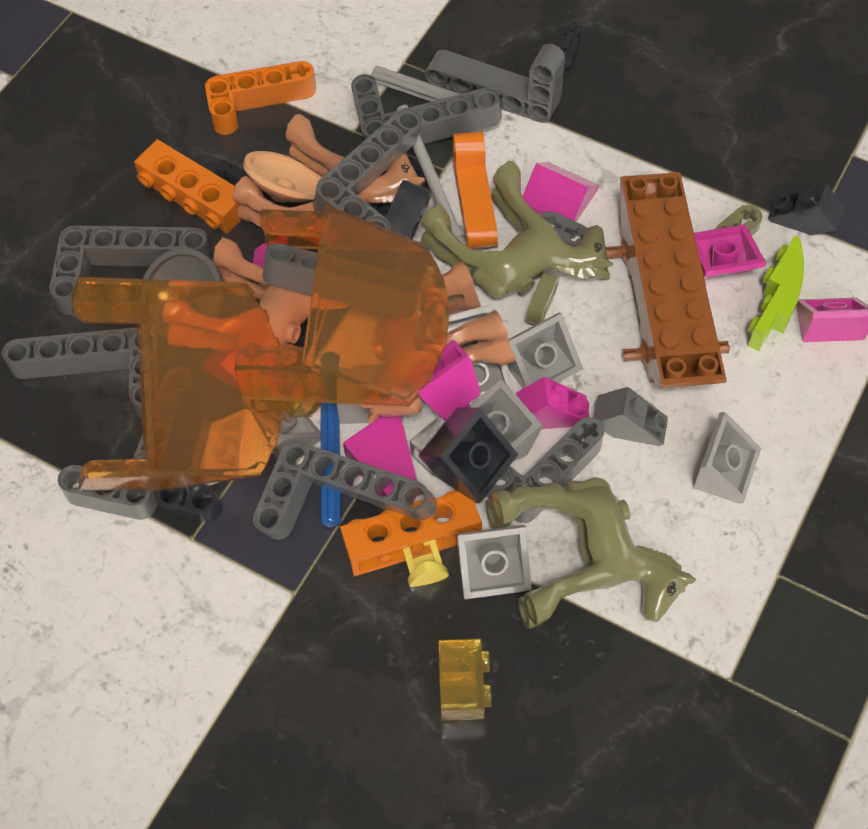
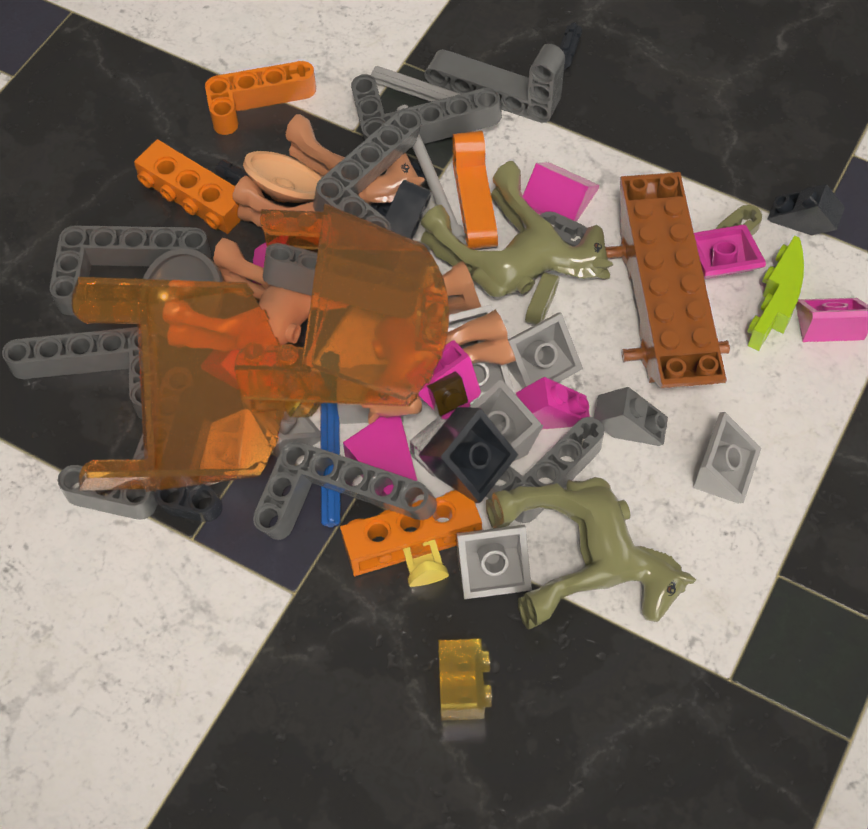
none -> dark brown plate [427,371,468,417]

